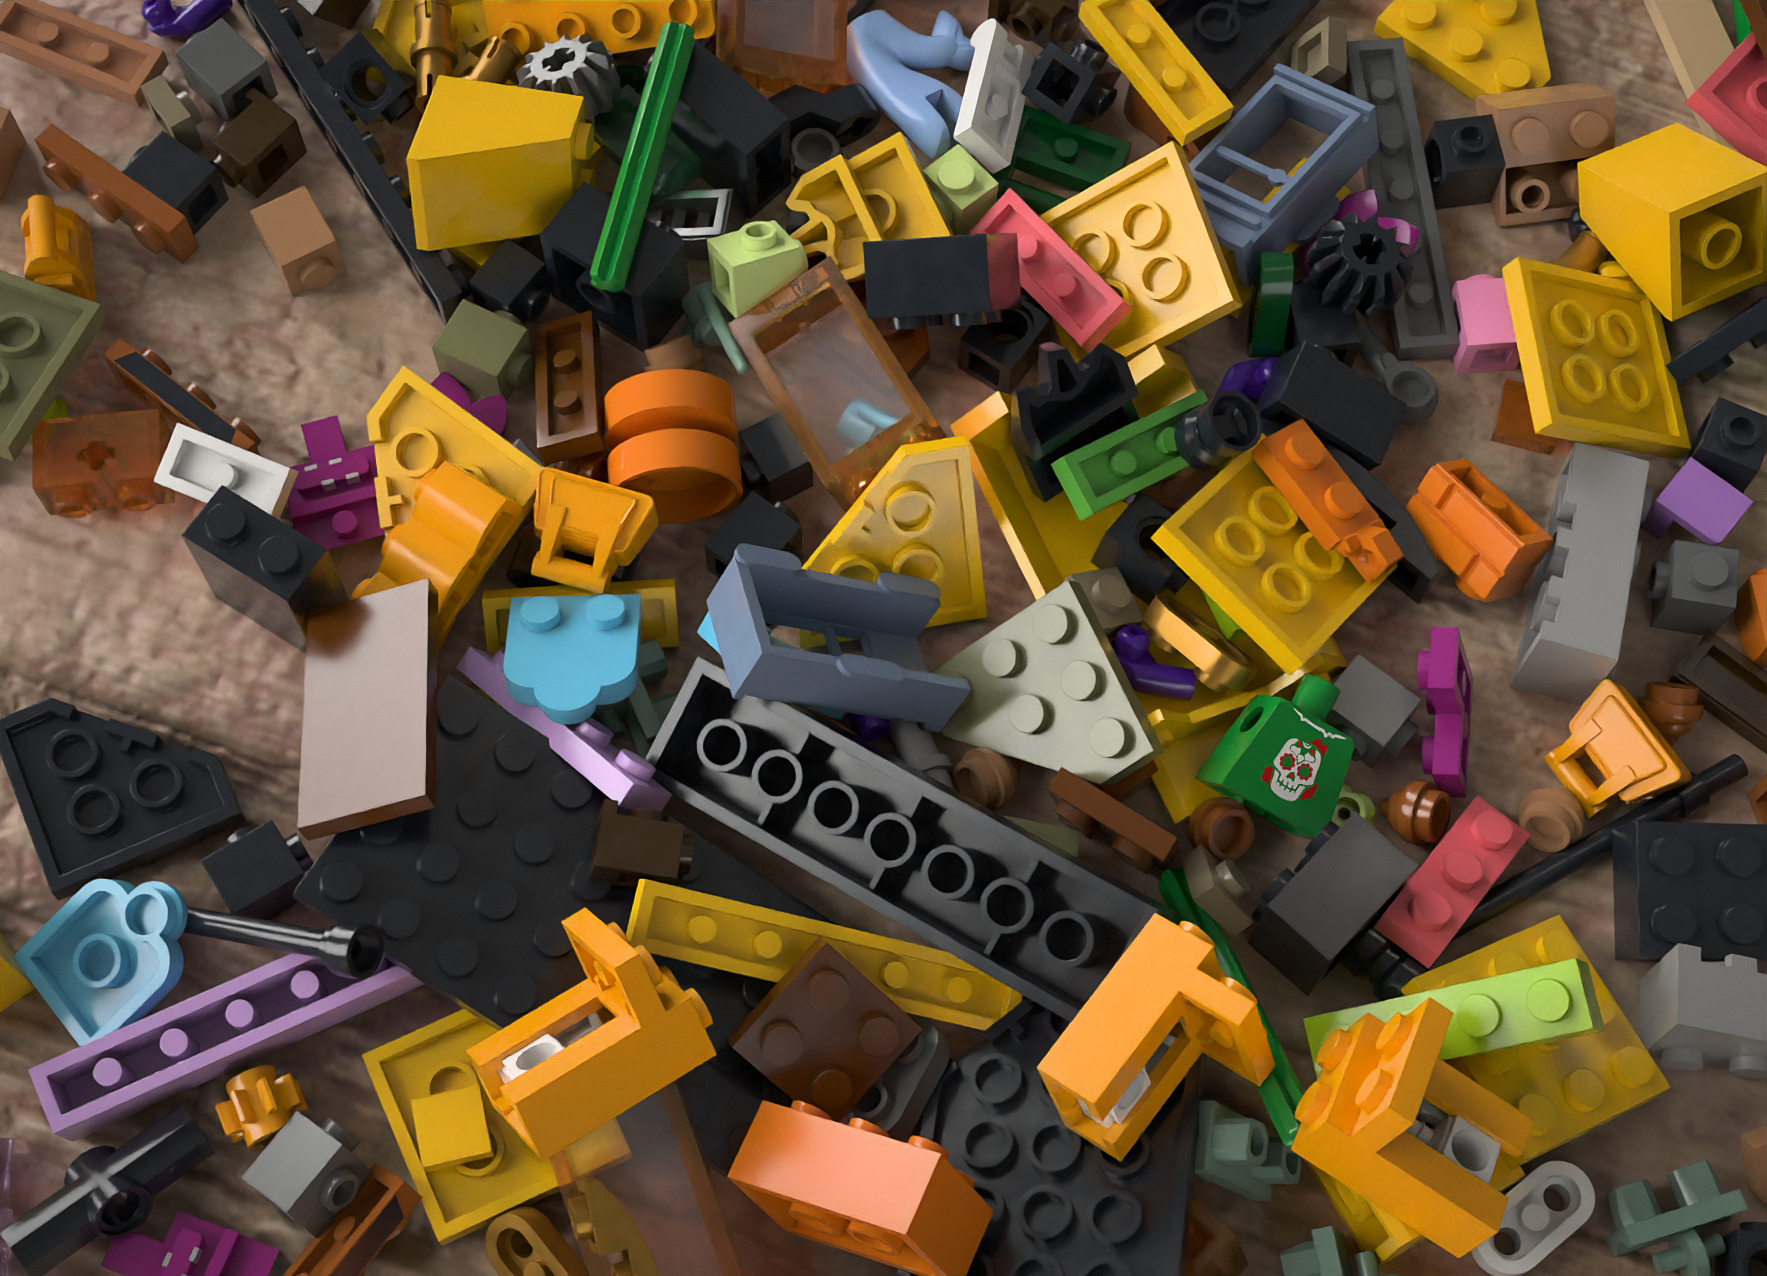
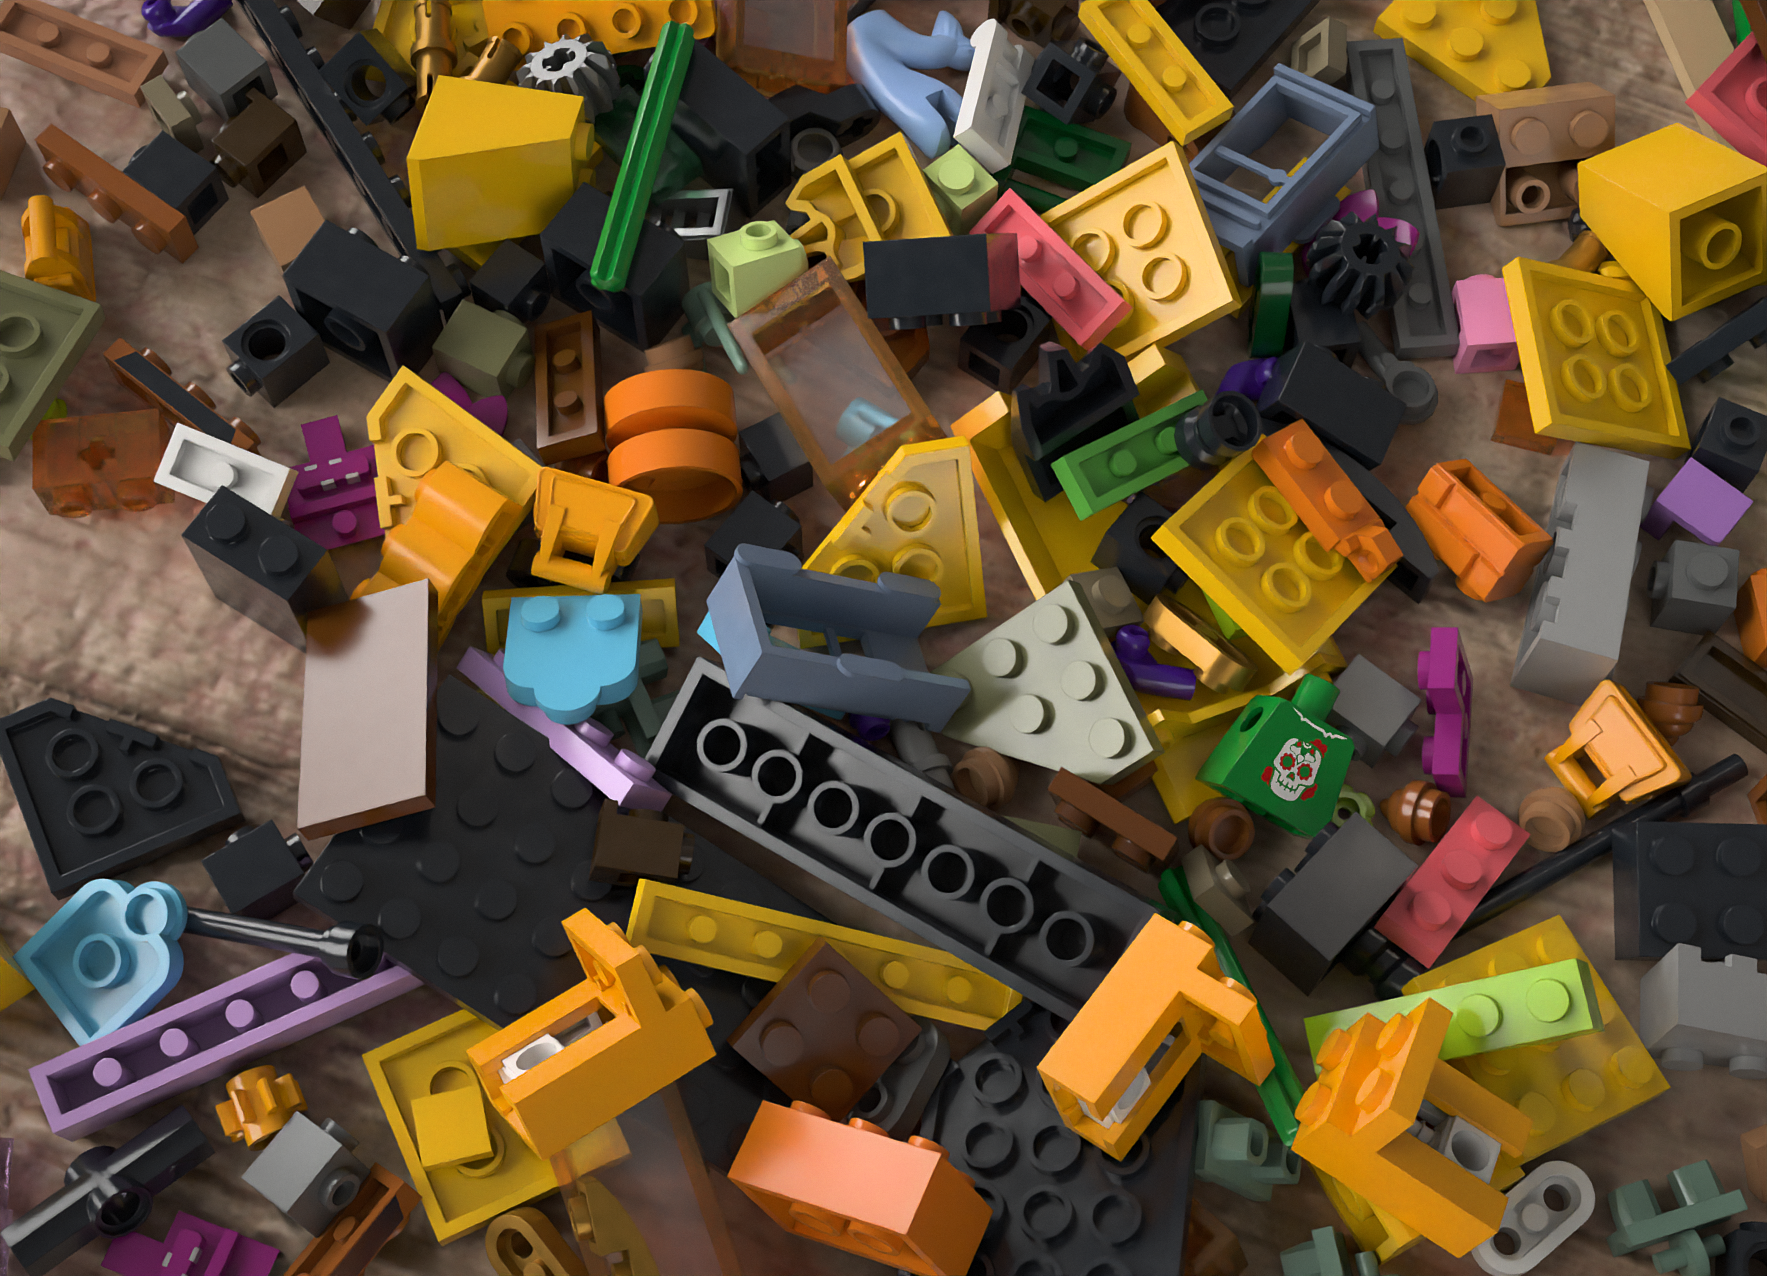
none -> black brick [222,295,330,408]
none -> black brick [282,220,444,383]

